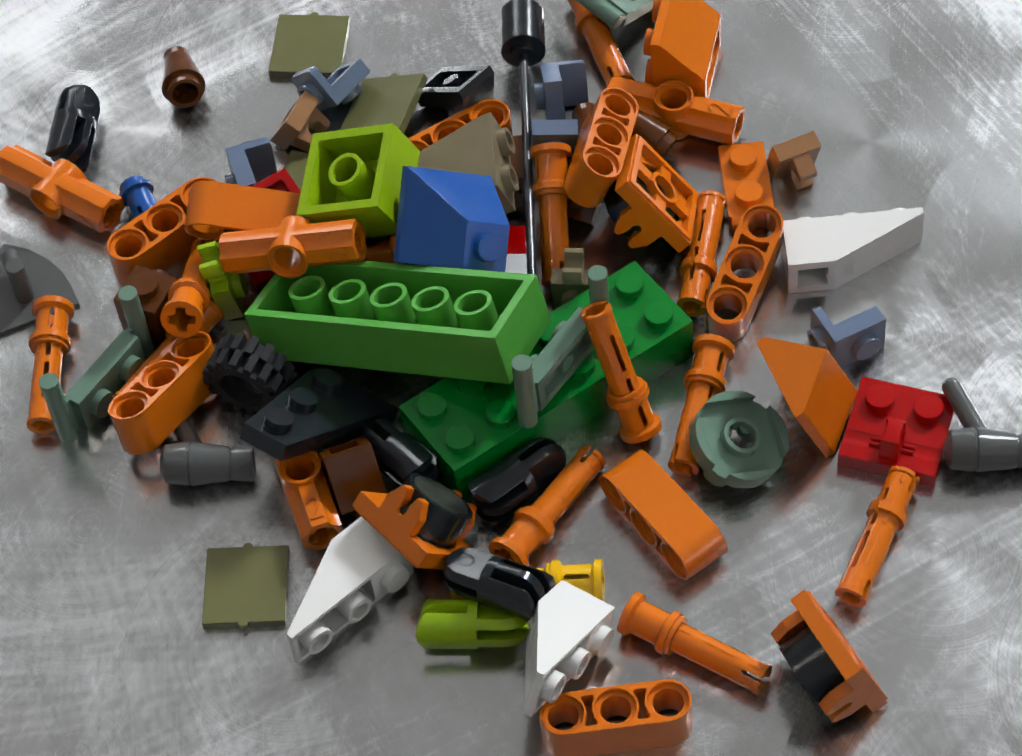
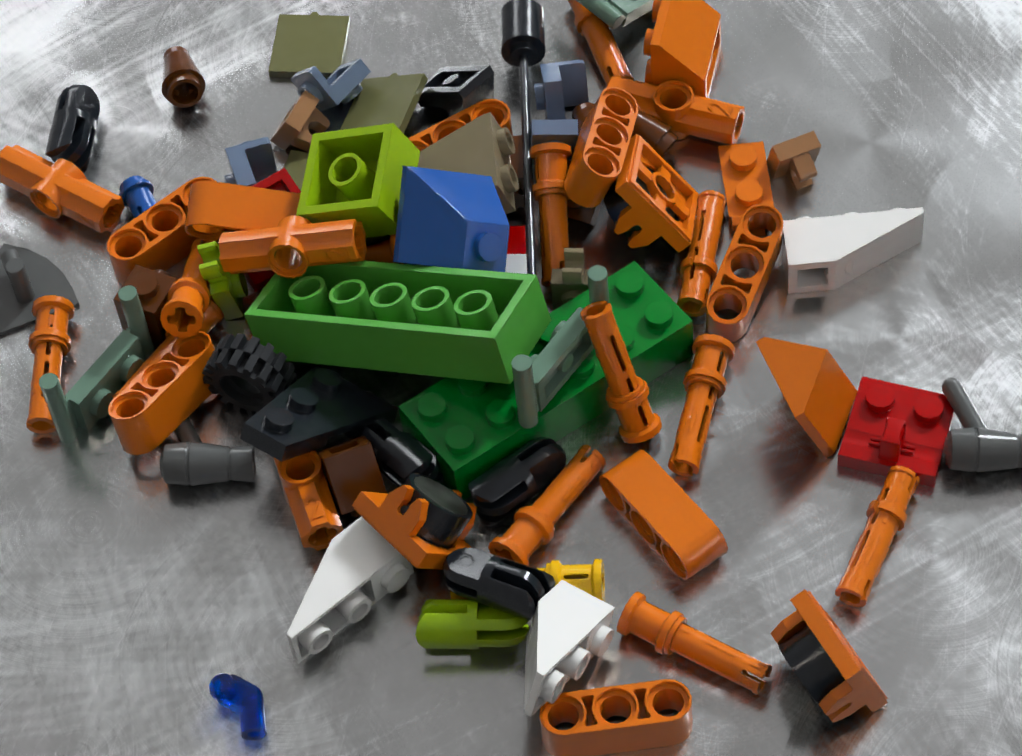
olive piece [202,543,290,632] -> none
sand green plate [689,391,789,488] -> none
sand blue bracket [807,306,886,367] -> none
none -> clear blue arm [209,672,267,741]

